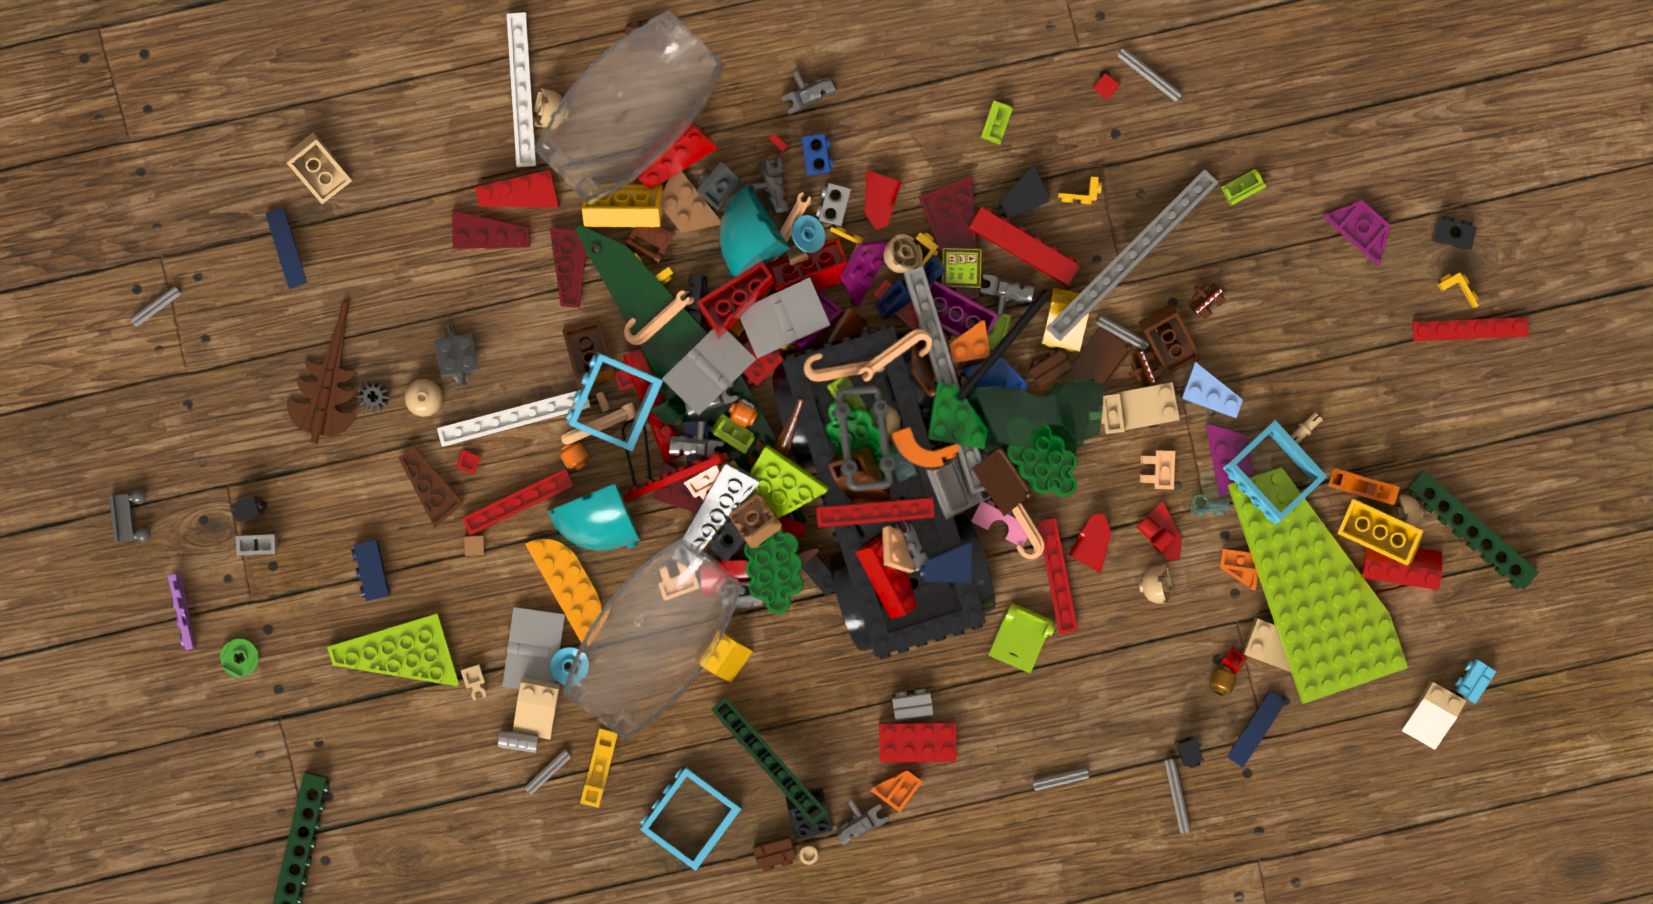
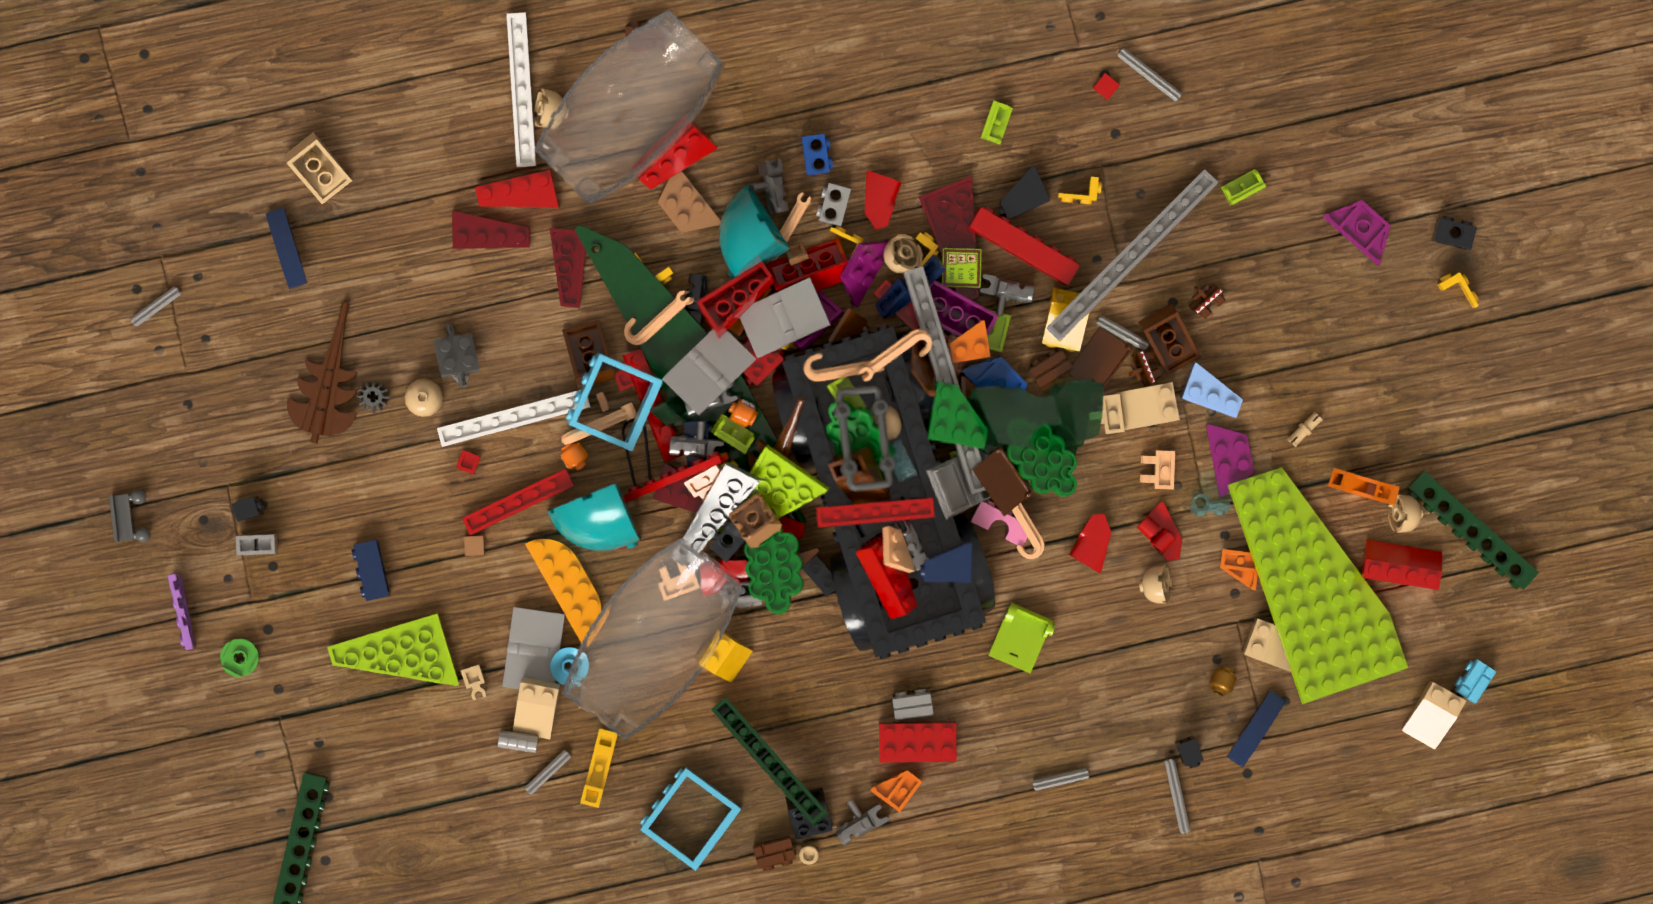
reddish brown wing [399,445,464,528] -> none
yellow slope [582,184,663,227] -> none
copper plate [625,227,674,265] -> none
dark grey tile [696,162,742,211] -> none
red tile [769,133,788,152] -> none
flat silver piece [781,70,836,115] -> none
medium azure dish [791,215,825,253] -> none
orange arch [892,427,959,467] -> none
black piece [955,289,1052,402] -> none
red plate [1037,518,1078,634] -> none
red tile [1221,646,1247,673] -> none
medium azure window [1223,420,1327,525] -> none
yellow slope [1337,498,1424,566] -> none
red plate [1412,317,1528,341] -> none

